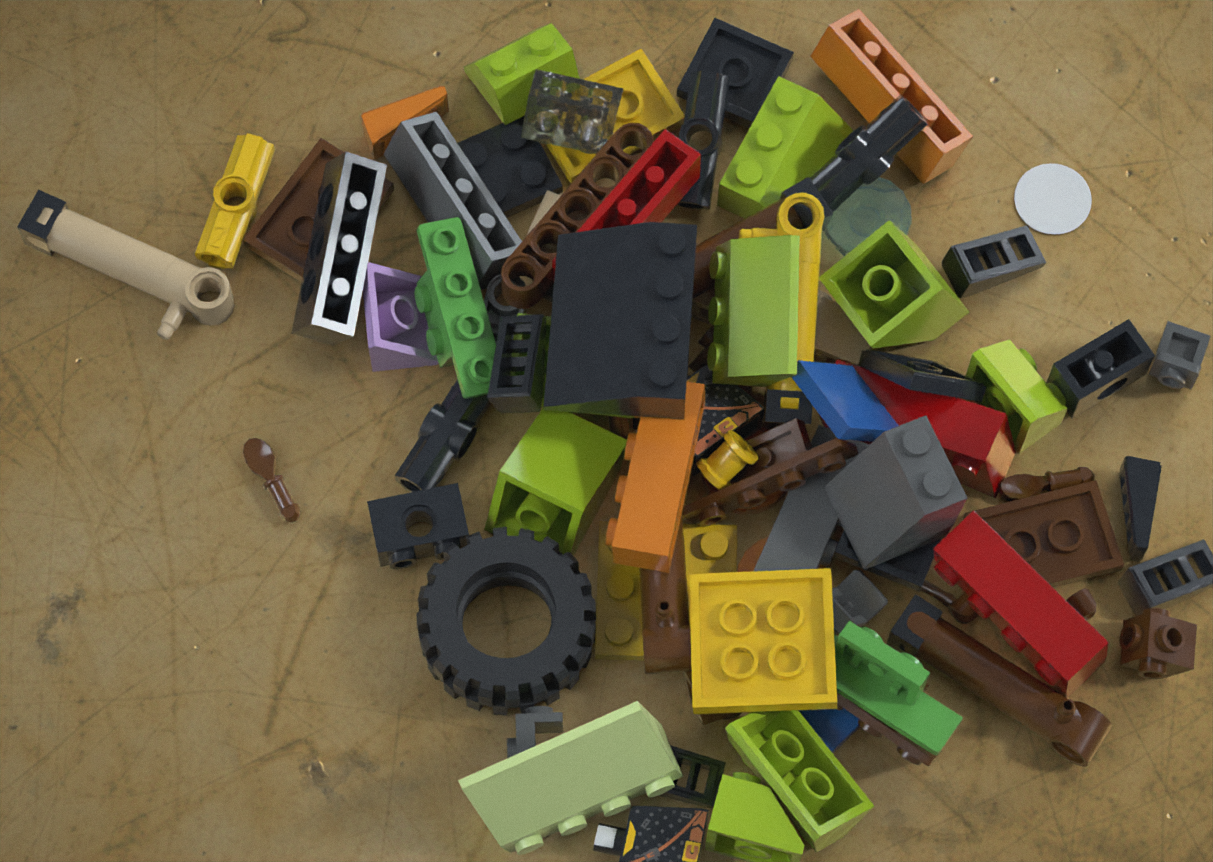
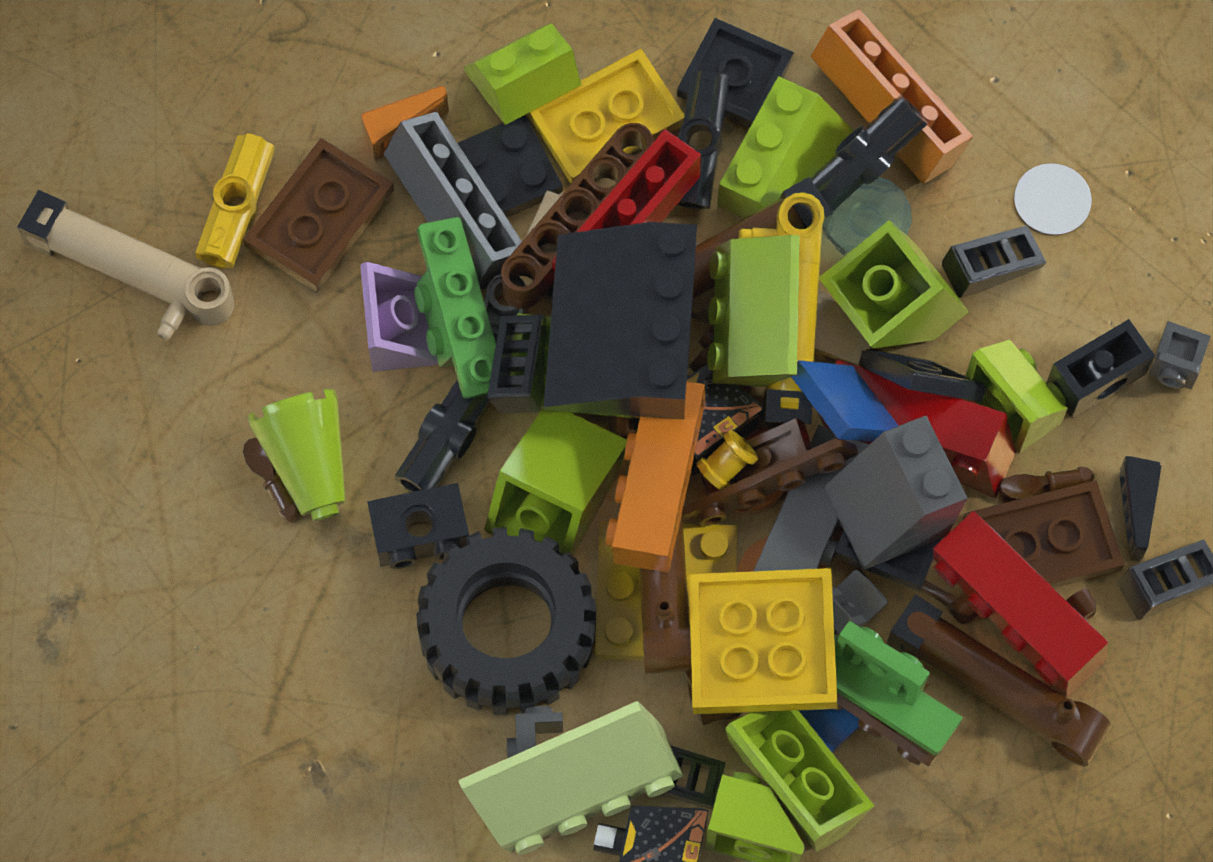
black brick [291,152,387,346] -> none
clear smoke brick [521,69,623,154] -> none
reddish brown brick [1119,608,1197,679] -> none
none -> lime cone [247,389,346,521]

